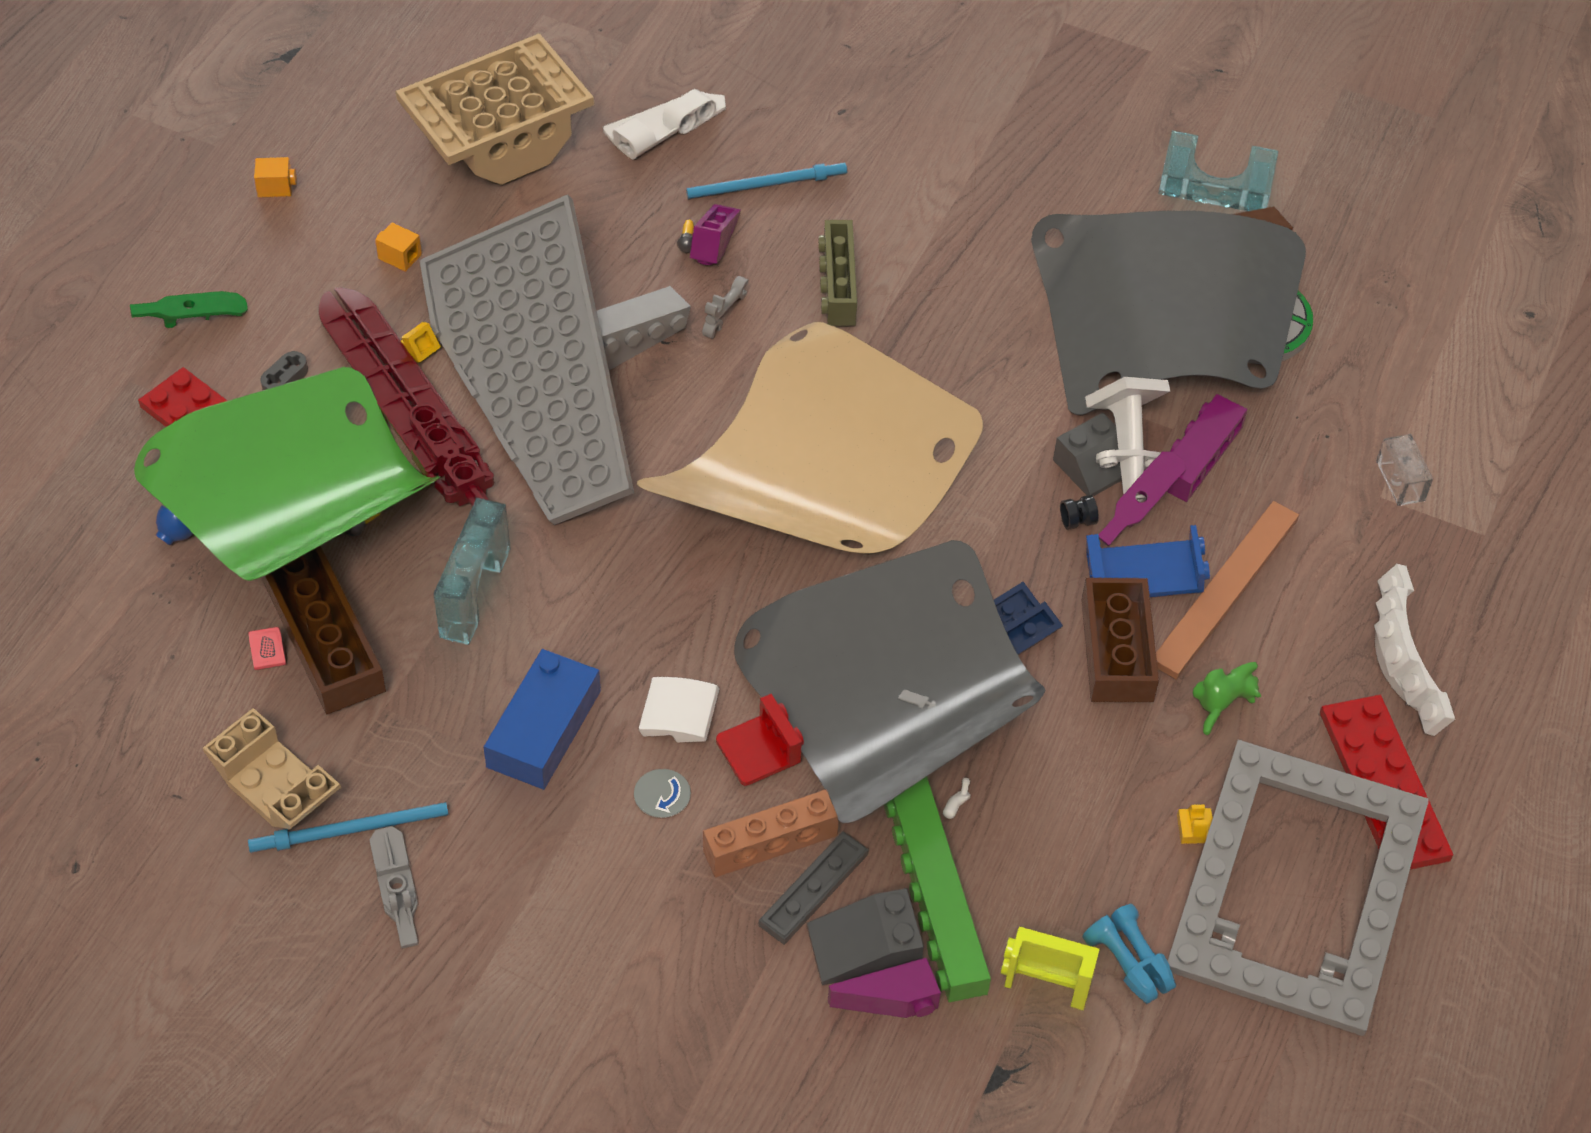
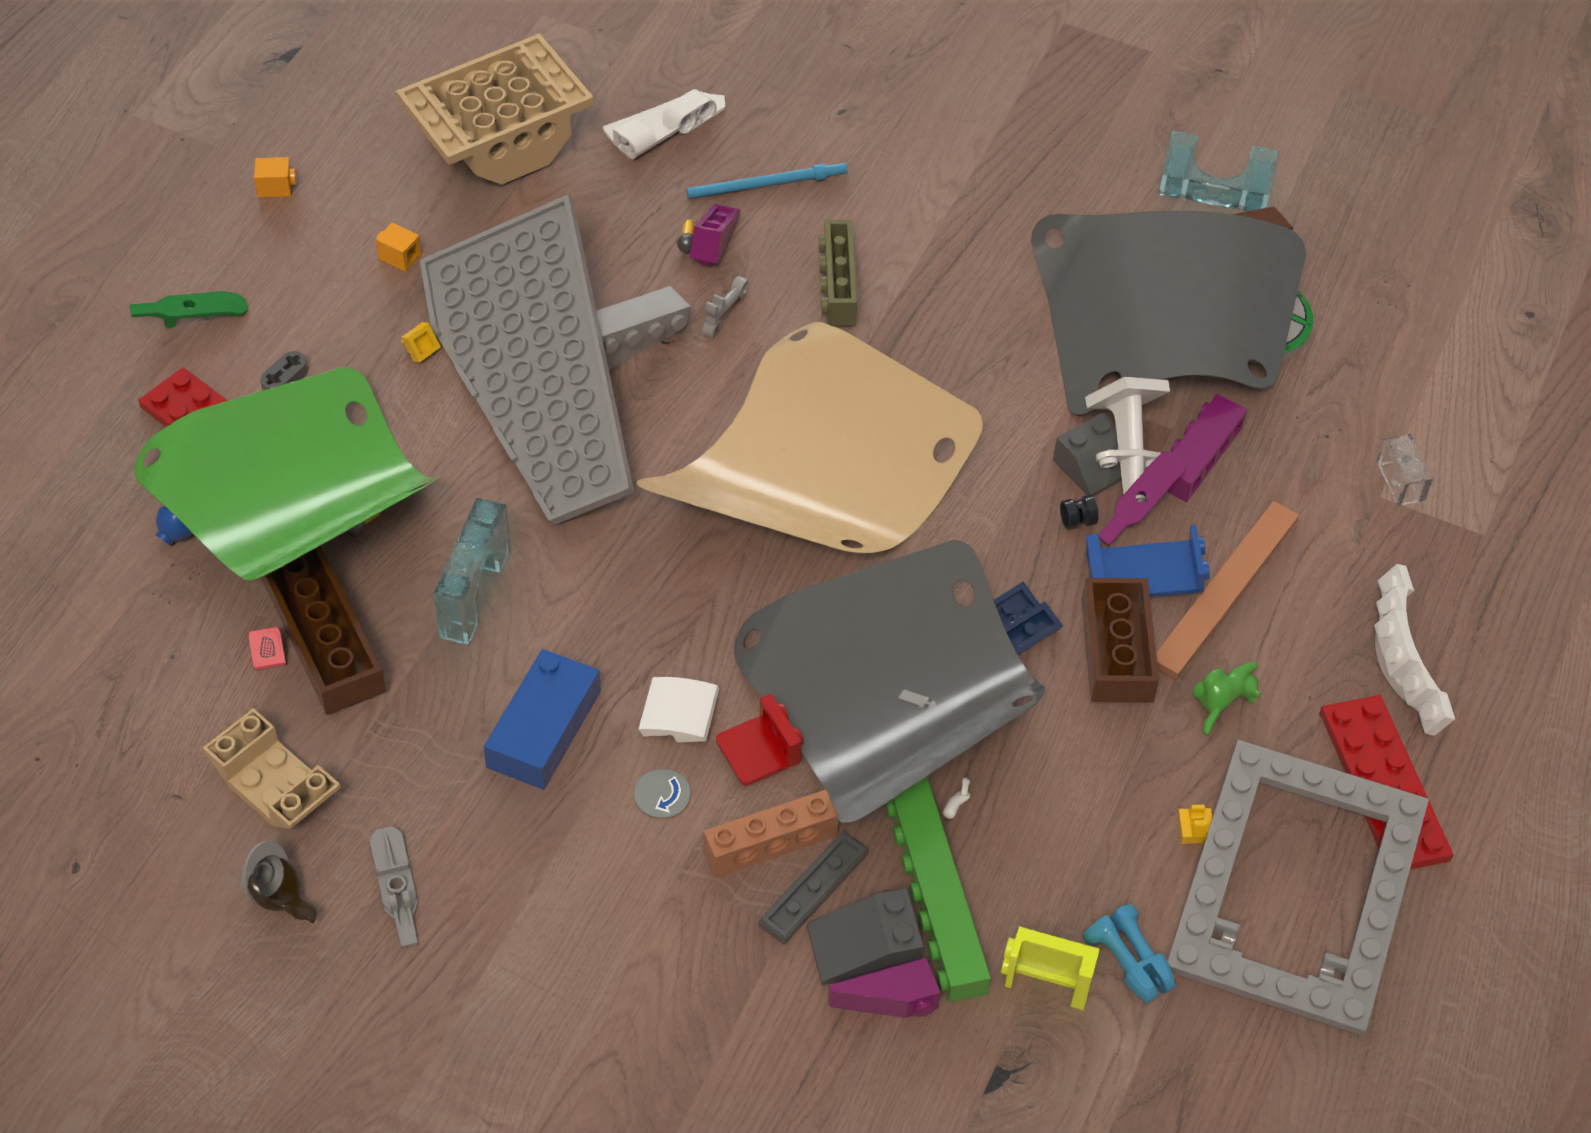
dark azure bar [248,802,448,853] -> none
dark red piece [319,287,494,517] -> none
none -> piece [239,841,317,923]

